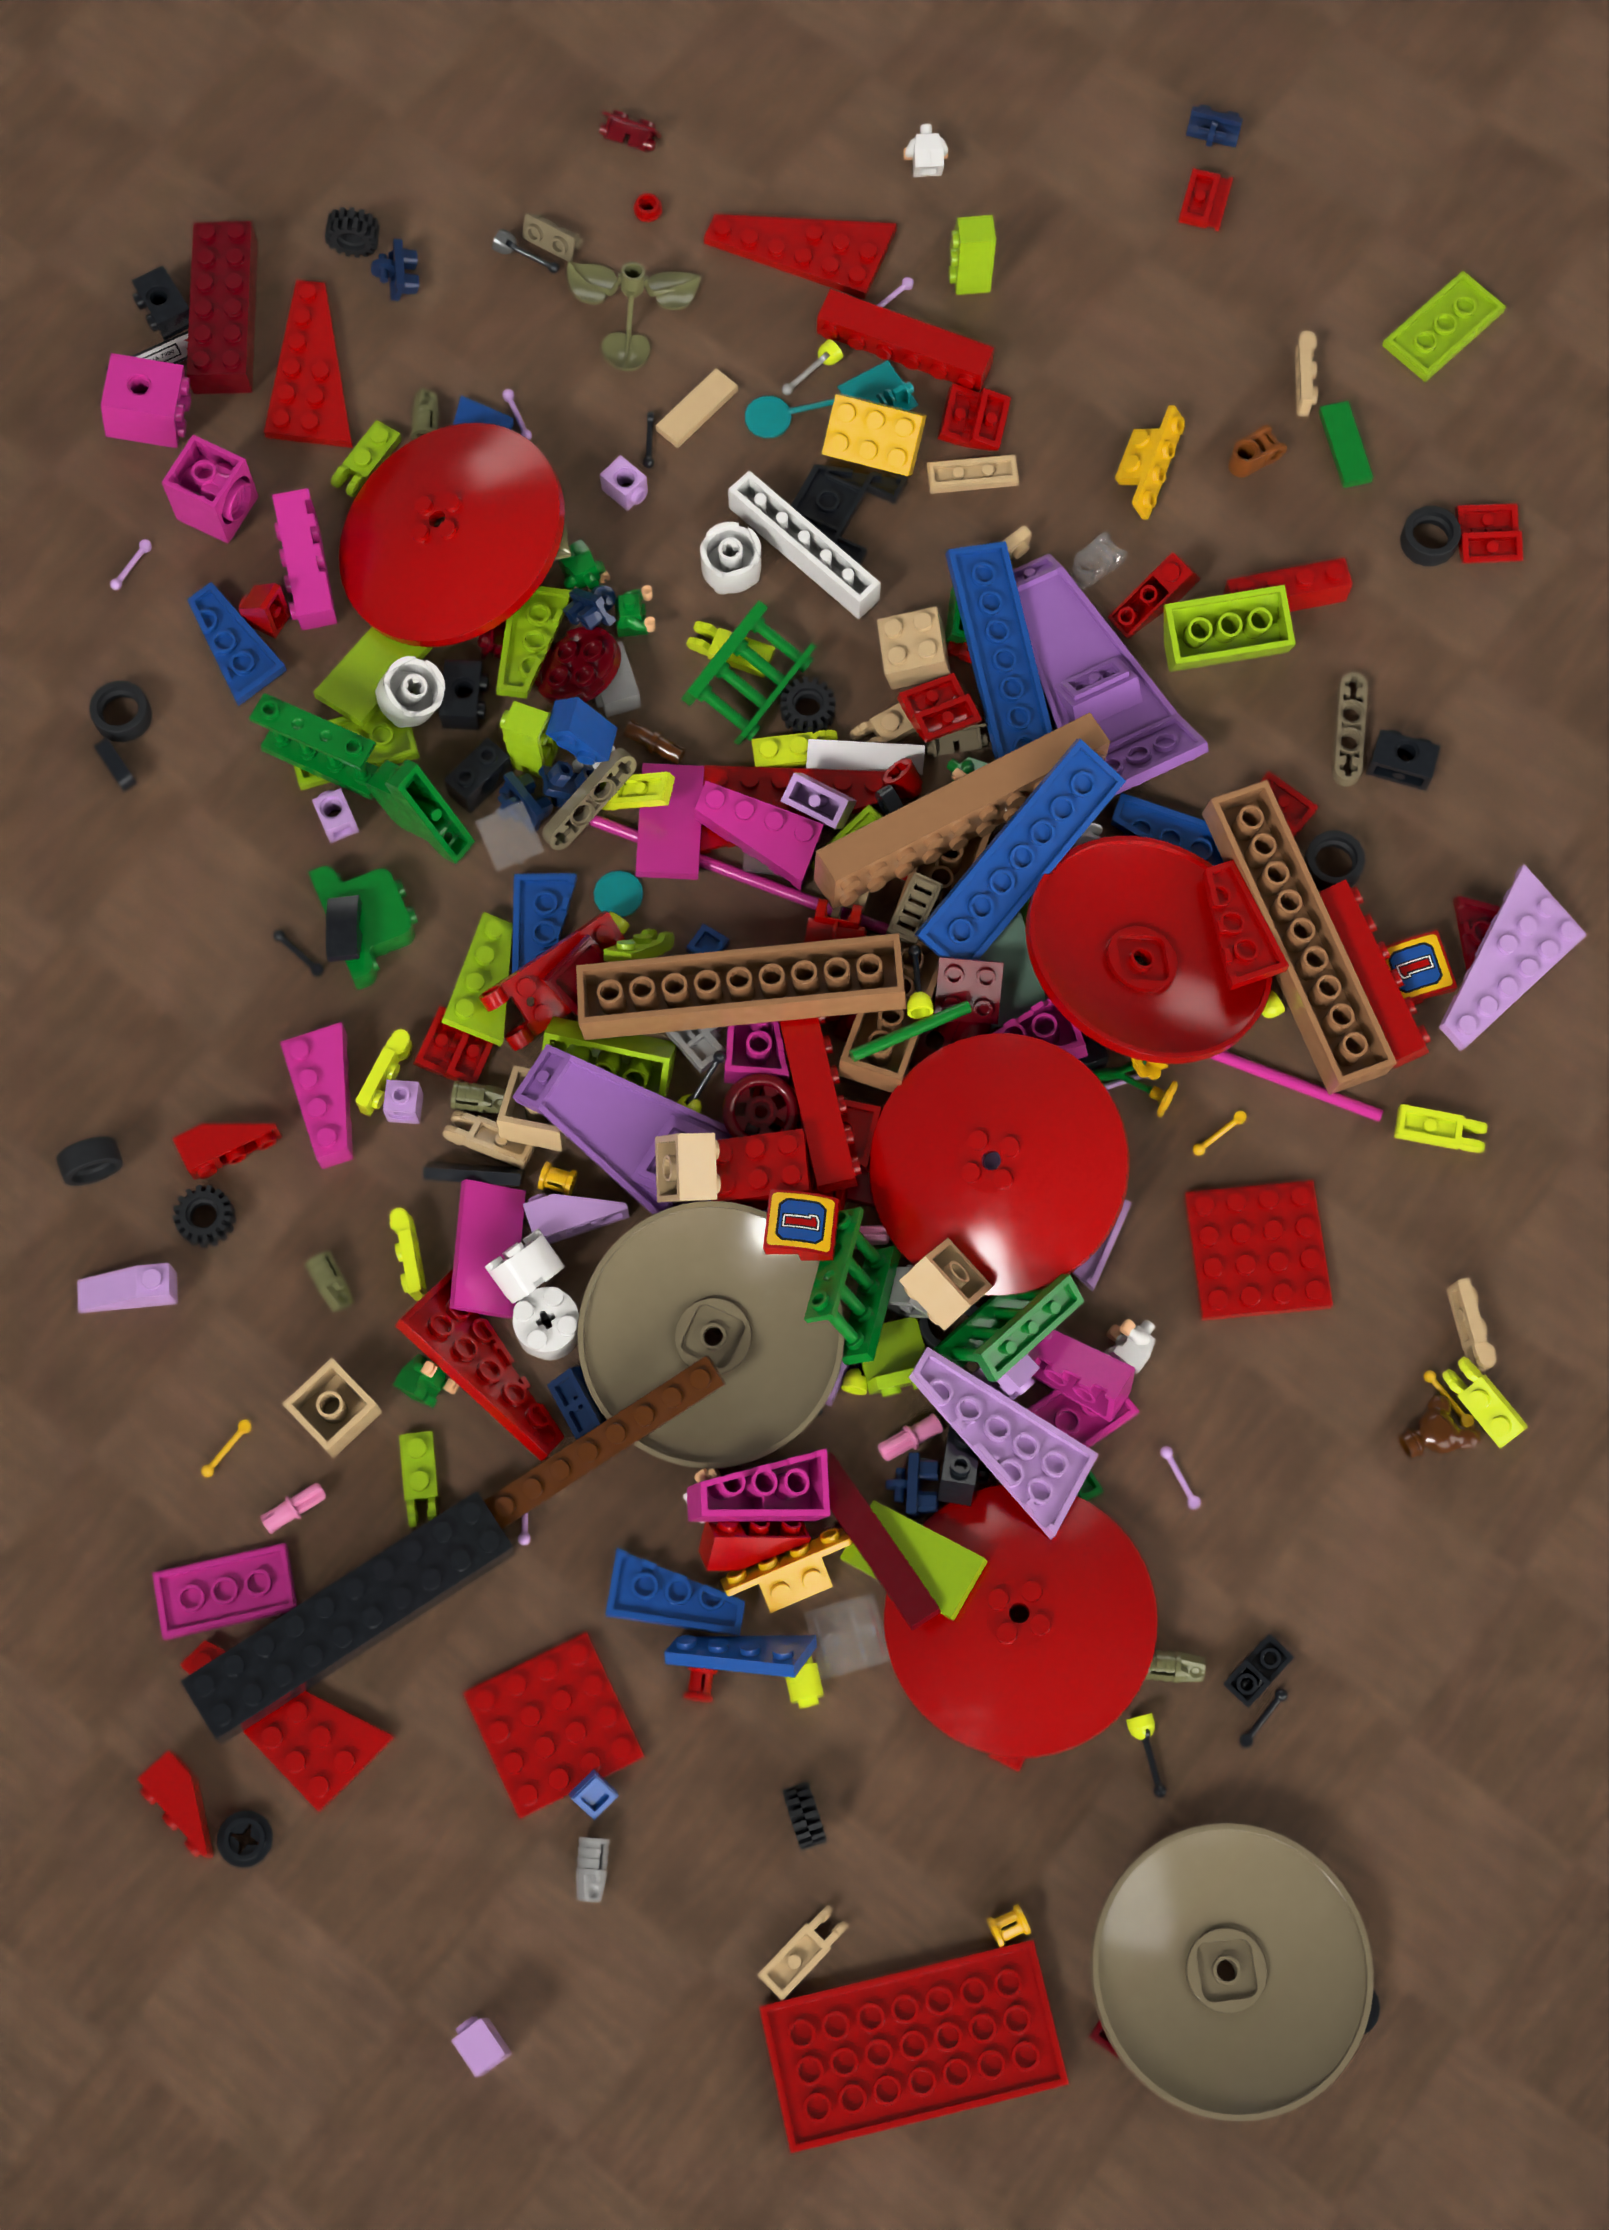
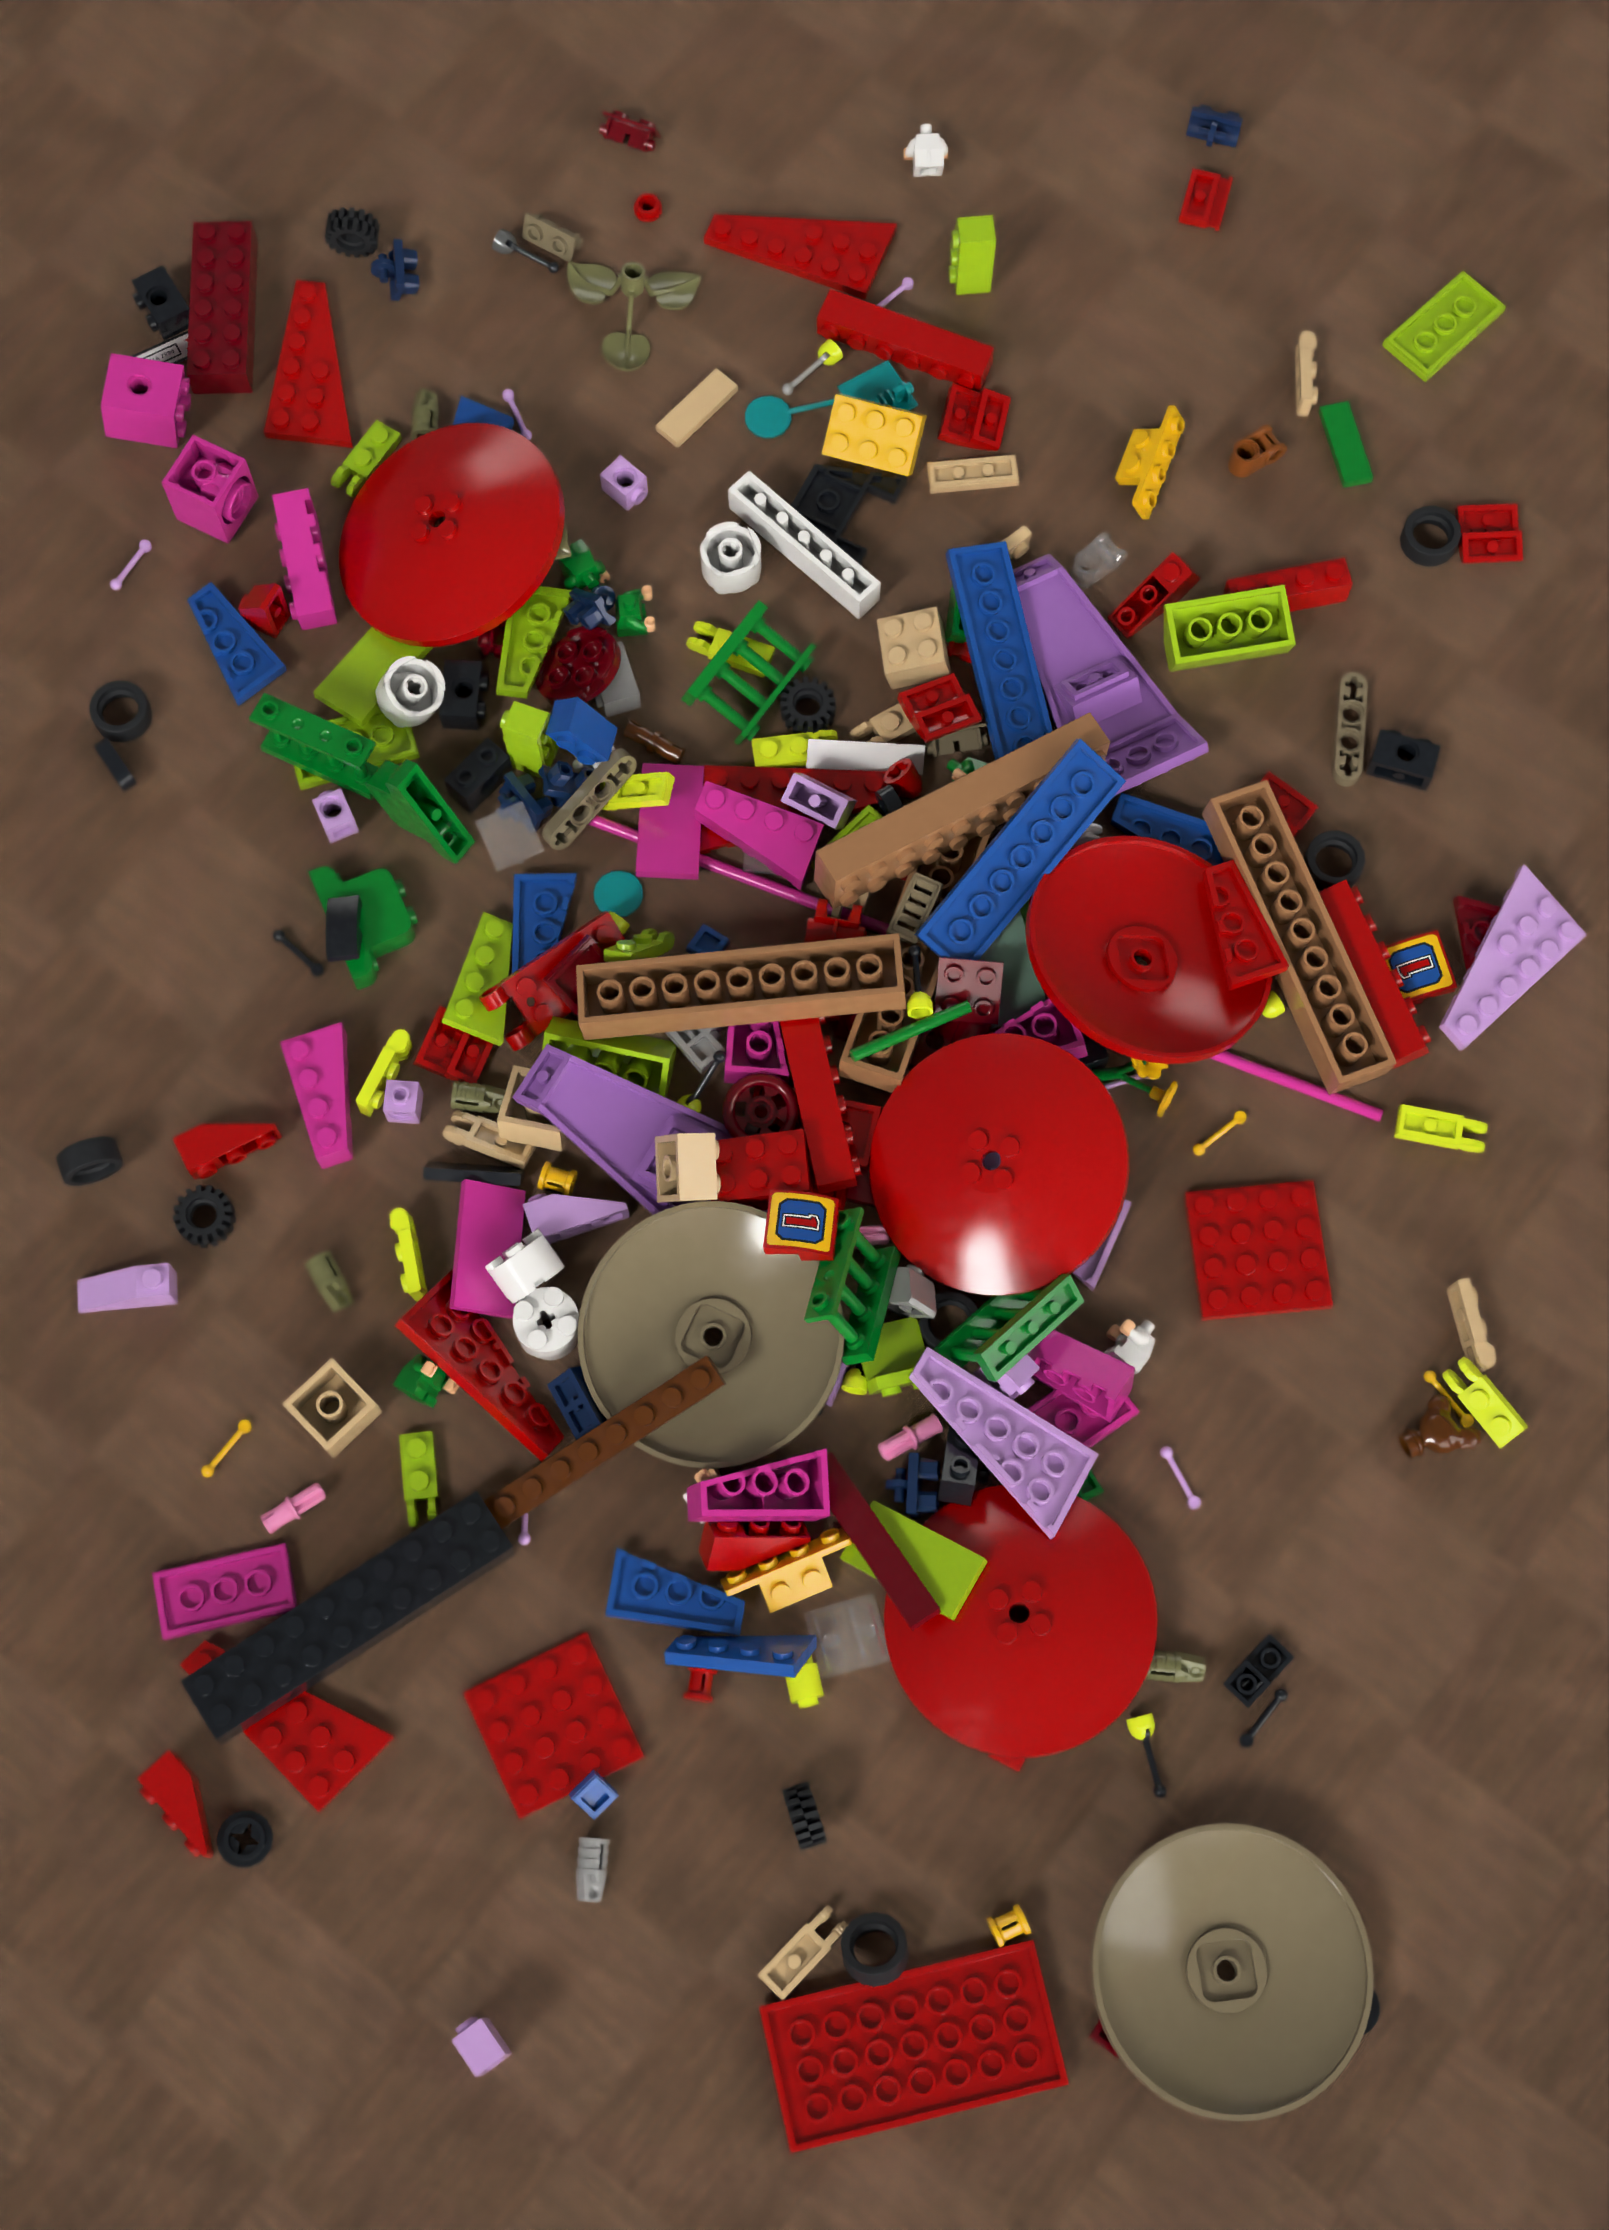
black hinge [643,411,654,469] -> none
tan brick [899,1238,993,1331] -> none
none -> black tyre [840,1912,909,1987]

